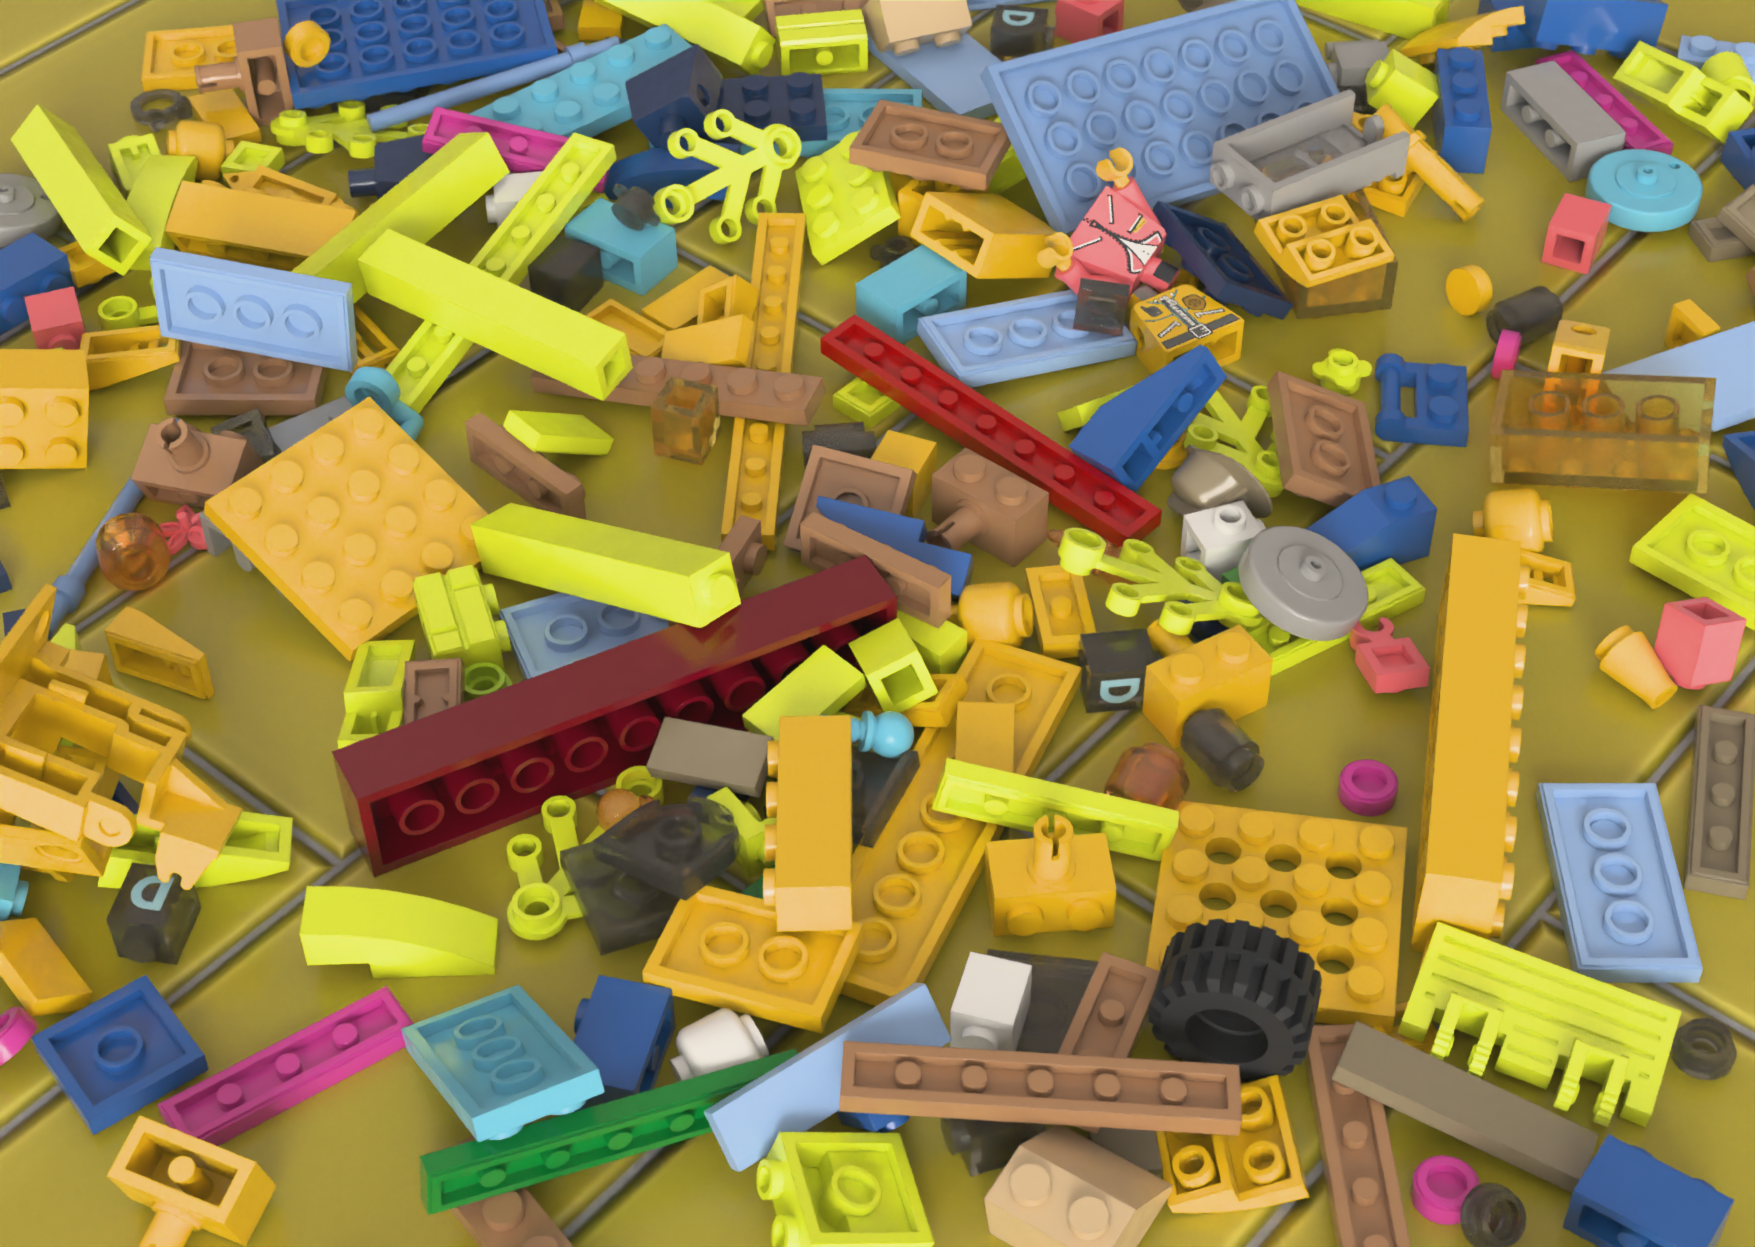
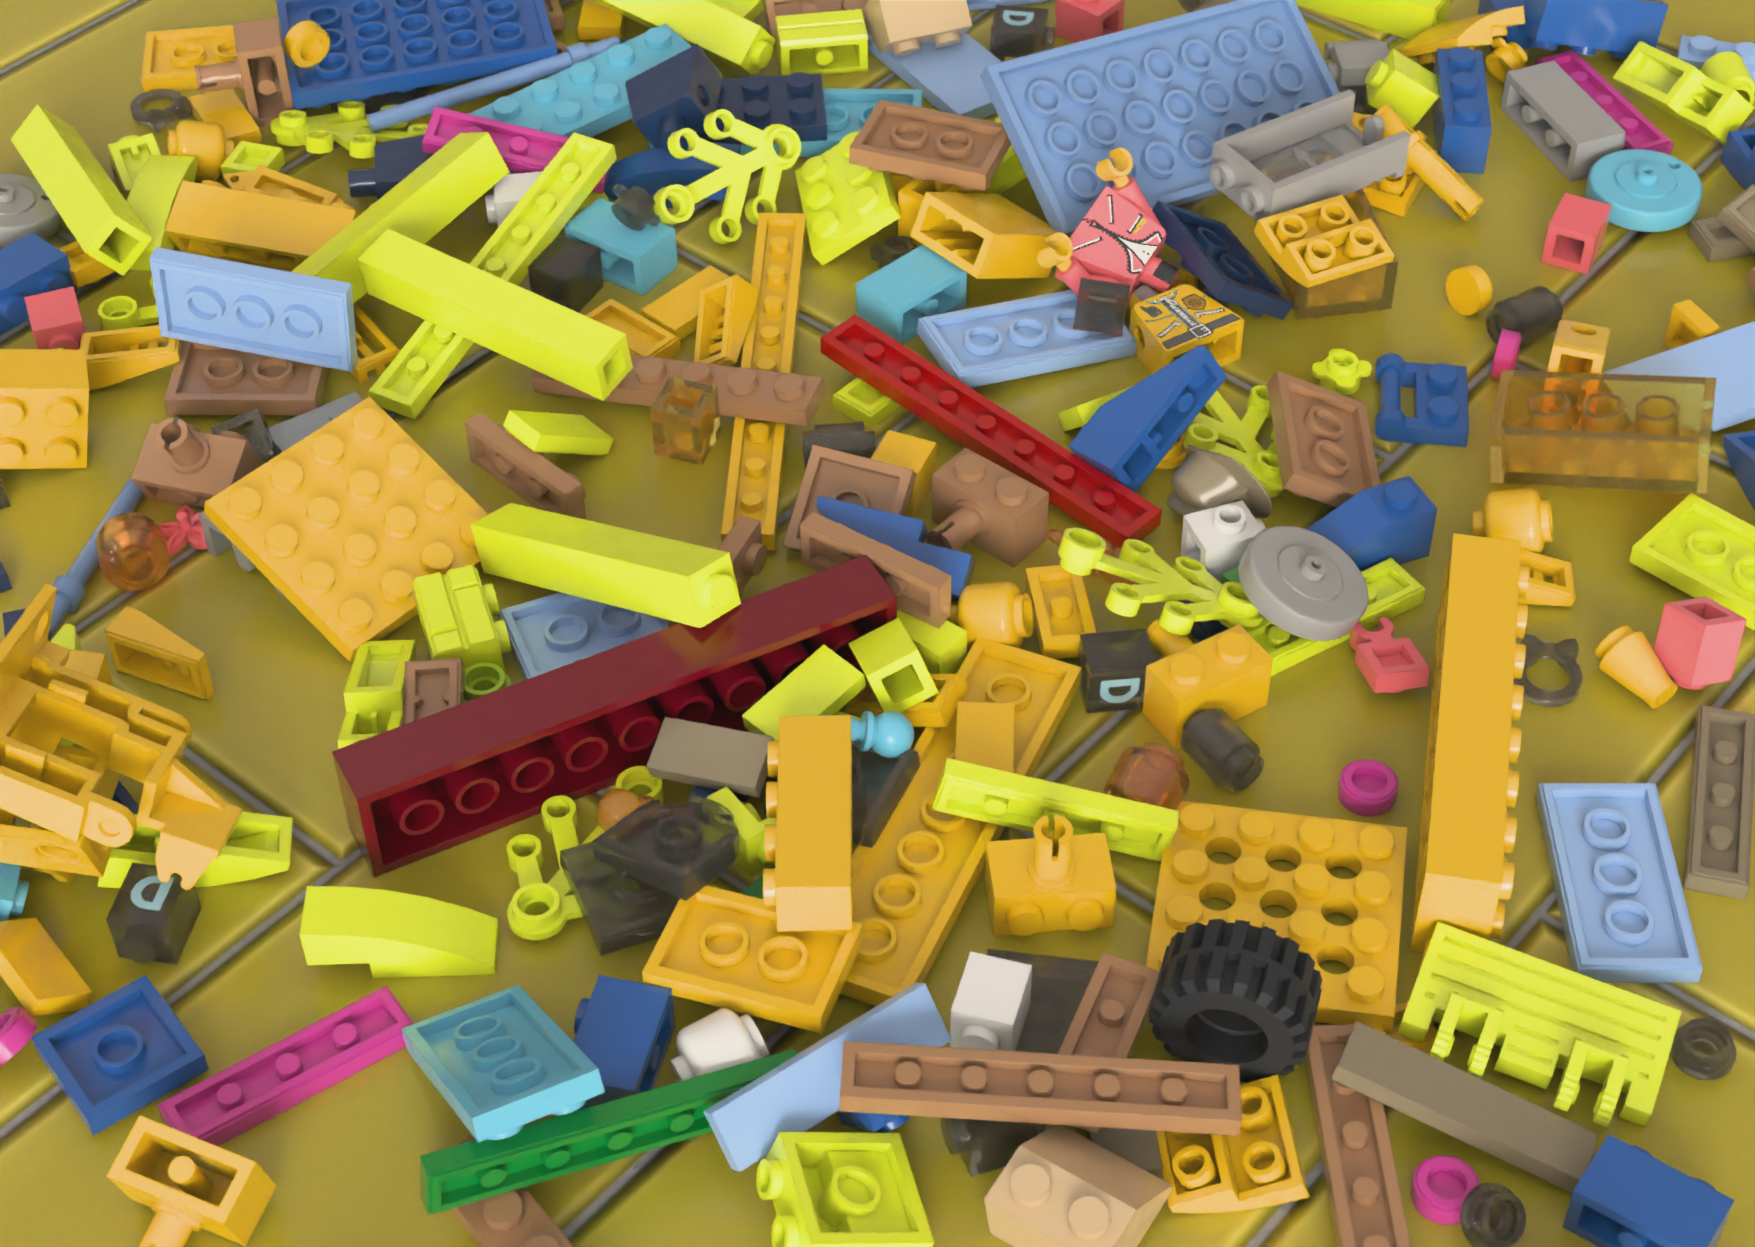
medium azure plate [345,367,424,441] -> none
yellow tile [661,314,754,367] -> none
none -> yellow plate [1486,37,1528,83]
none -> clear smoke piece [1514,634,1583,707]

